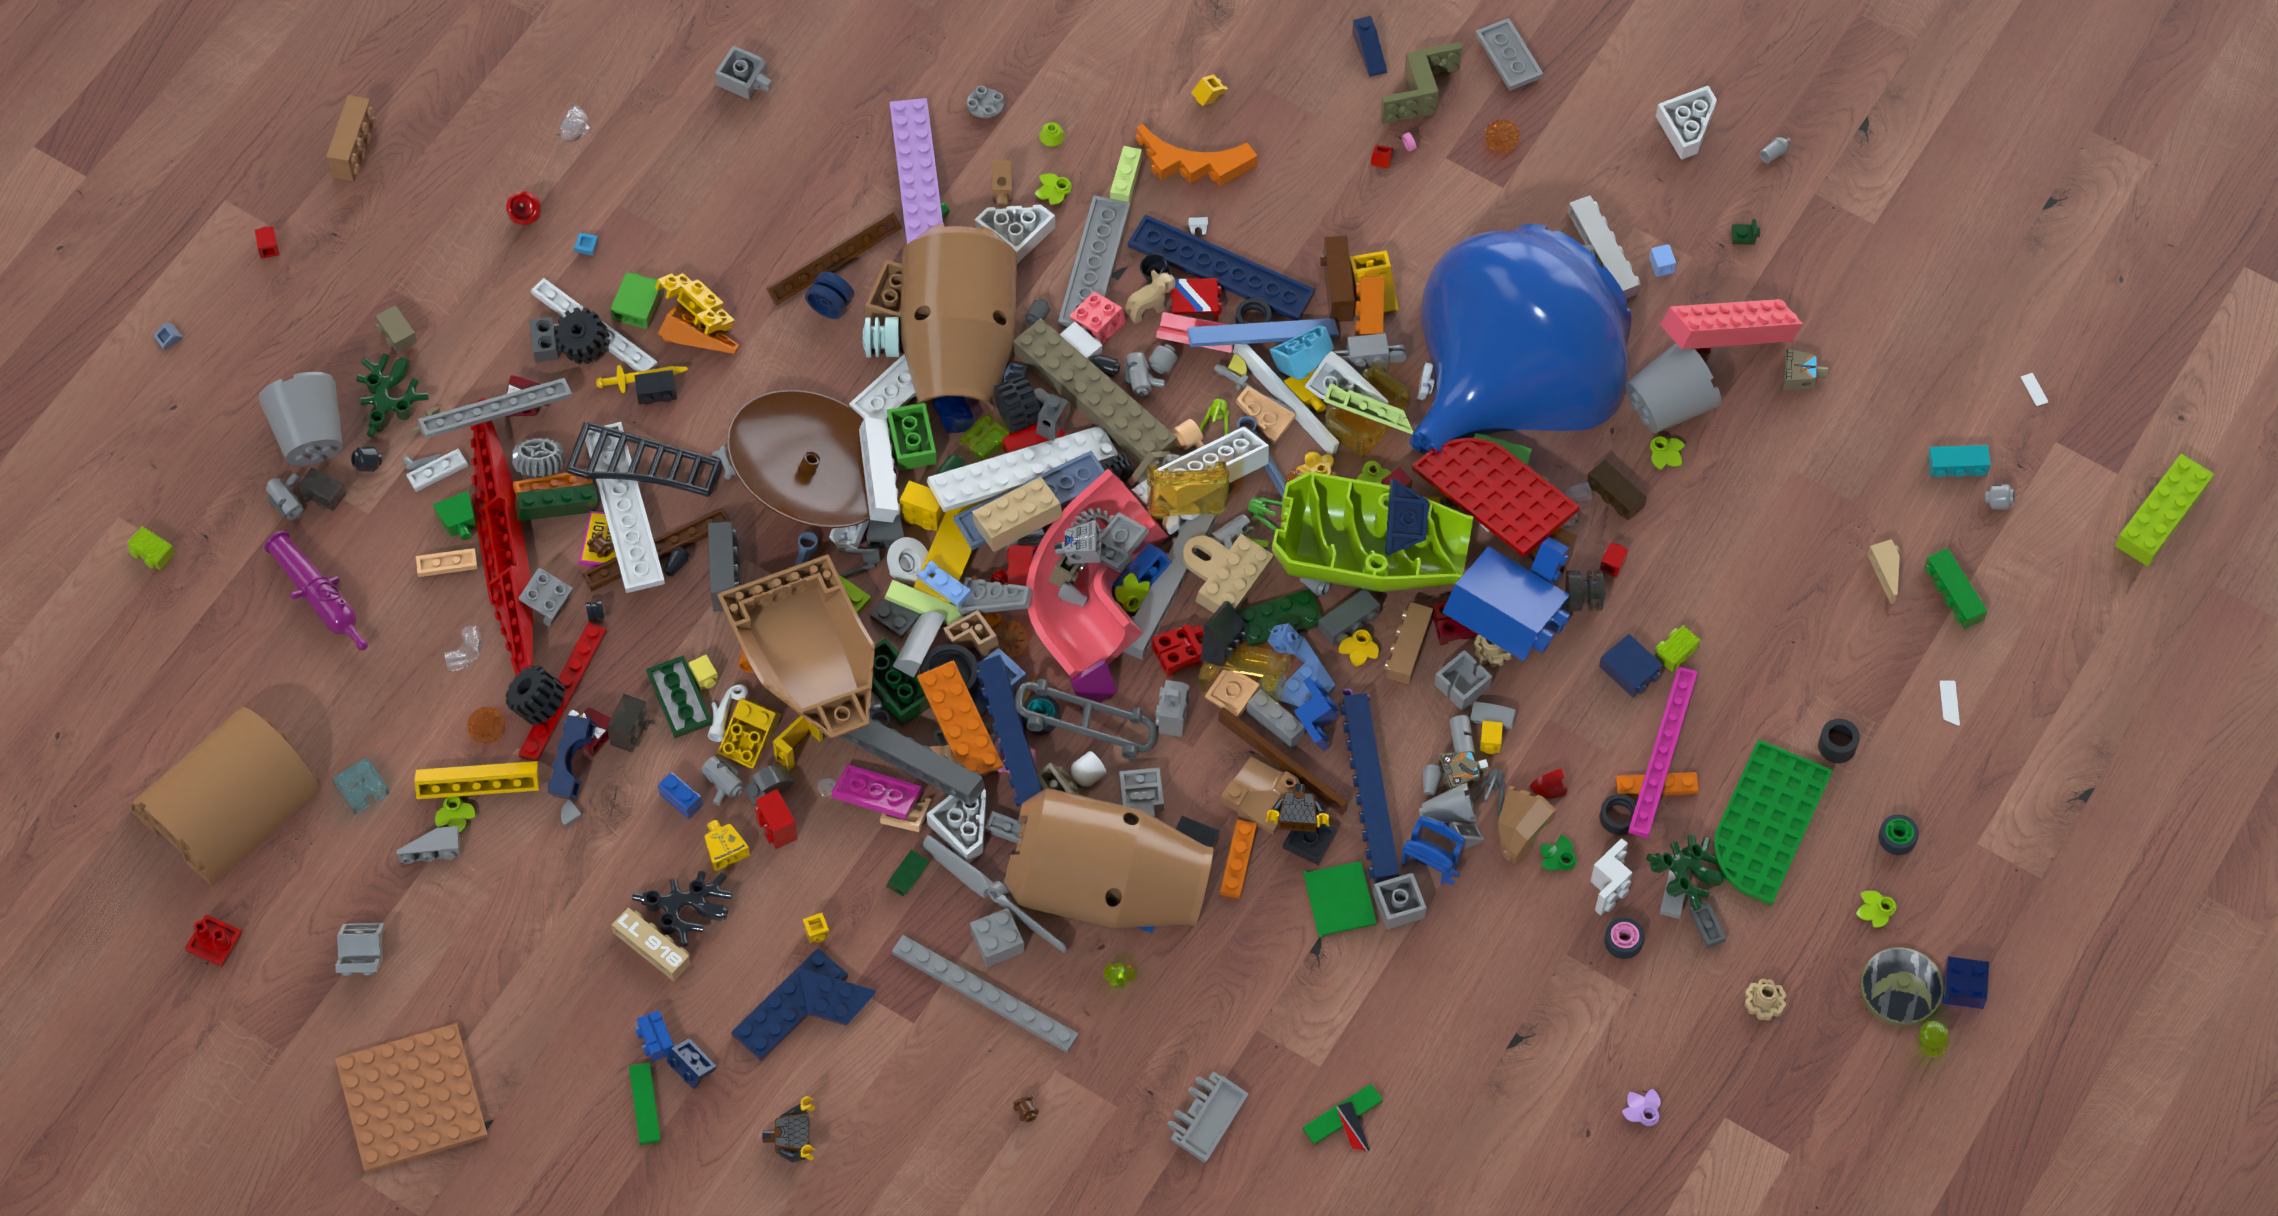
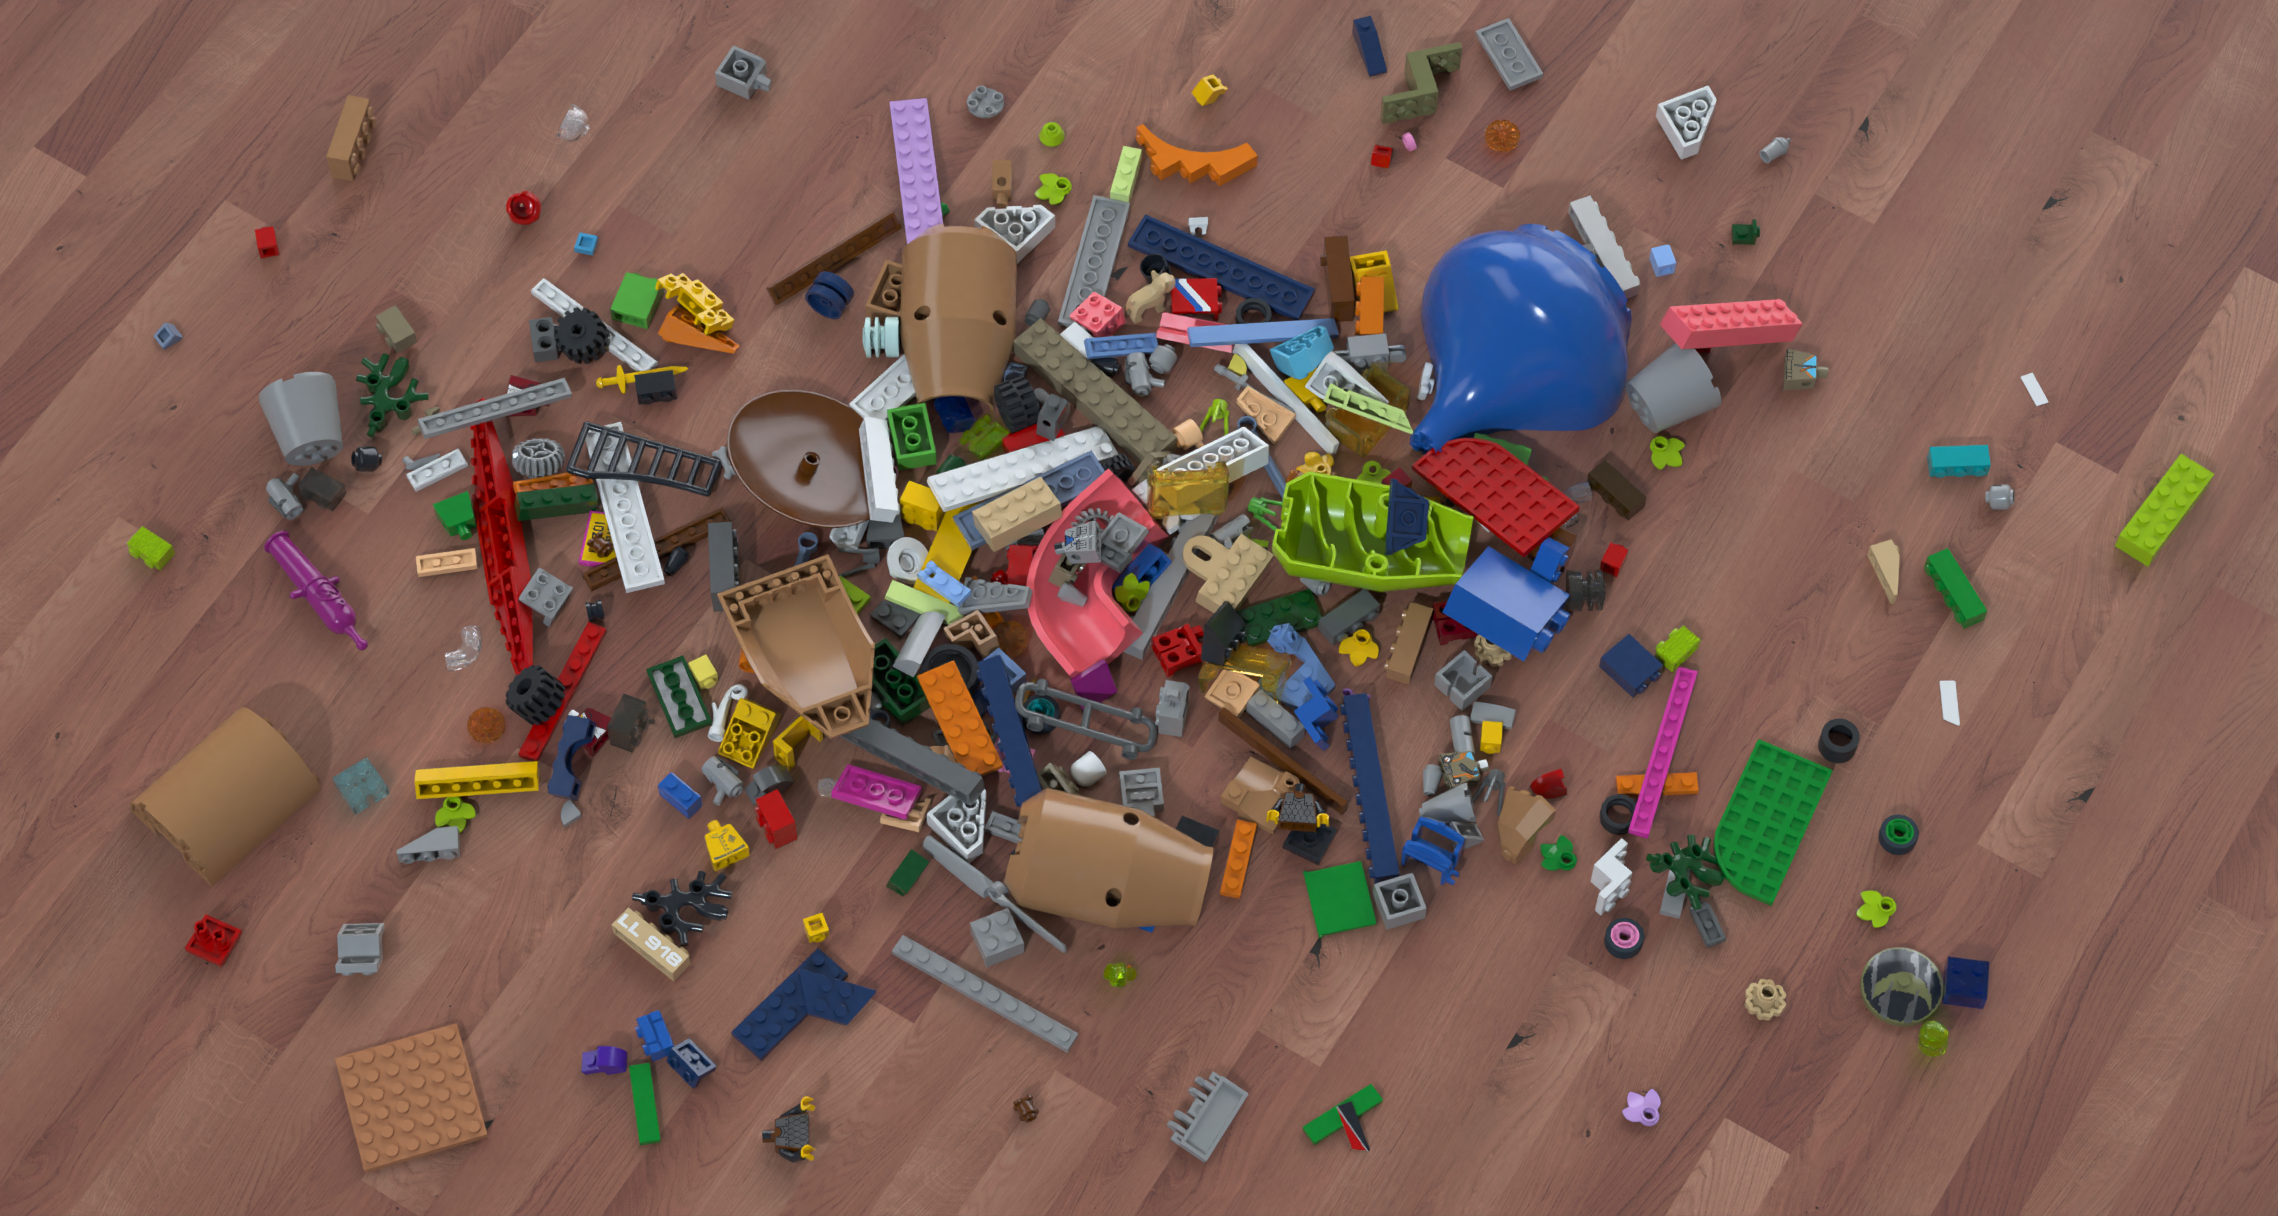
none -> dark purple brick [581,1046,627,1075]
none -> medium blue plate [1084,333,1158,359]

